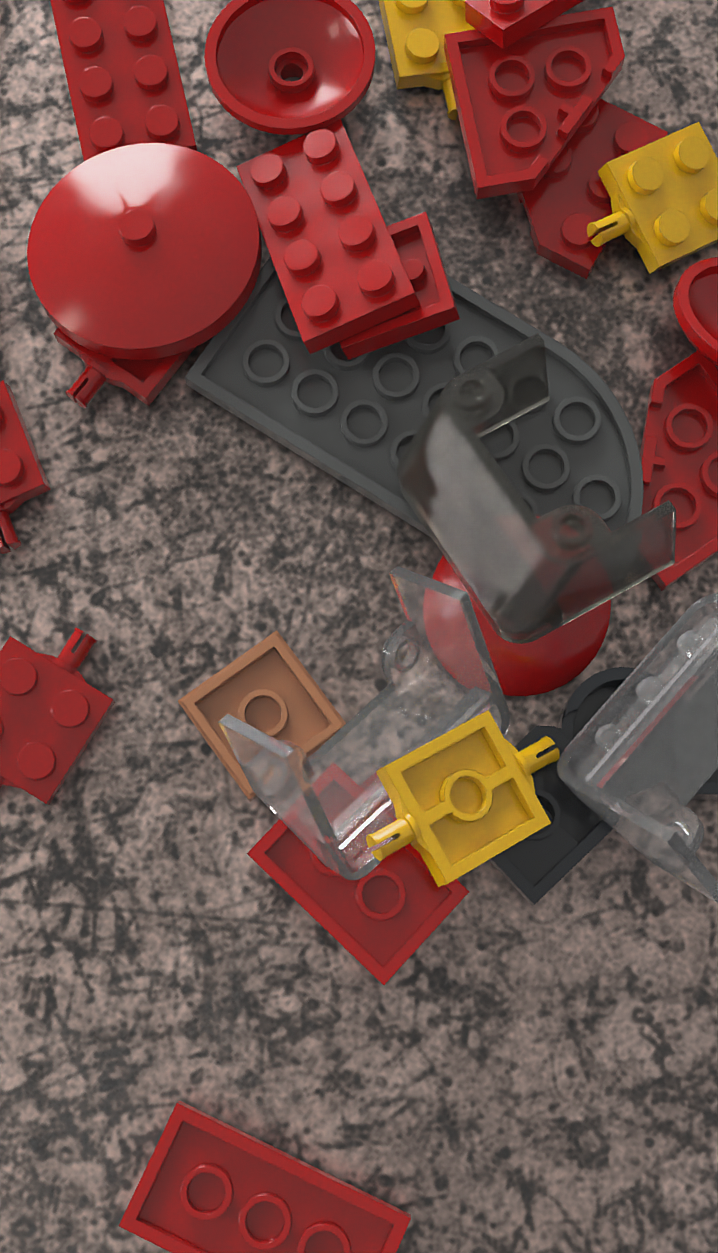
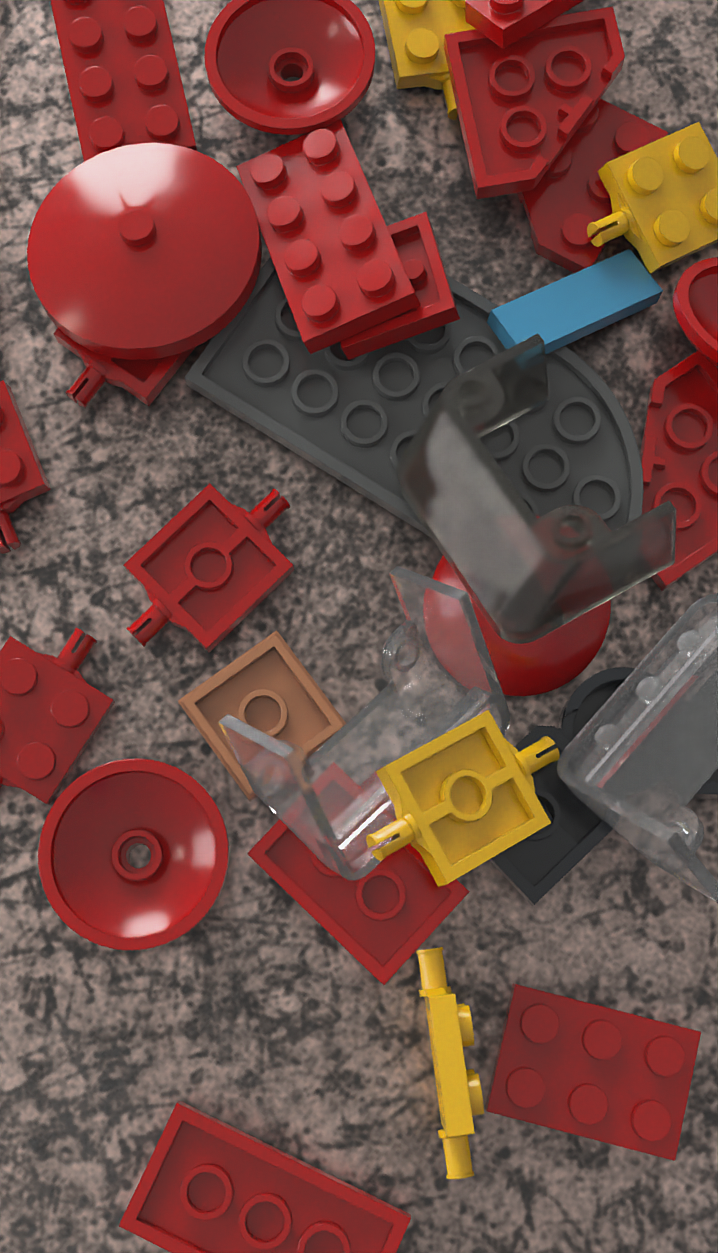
none -> red dish [38,758,229,950]
none -> red plate [123,483,294,653]
none -> yellow plate [416,947,484,1179]
none -> red plate [485,984,701,1161]
none -> dark azure tile [487,249,663,366]

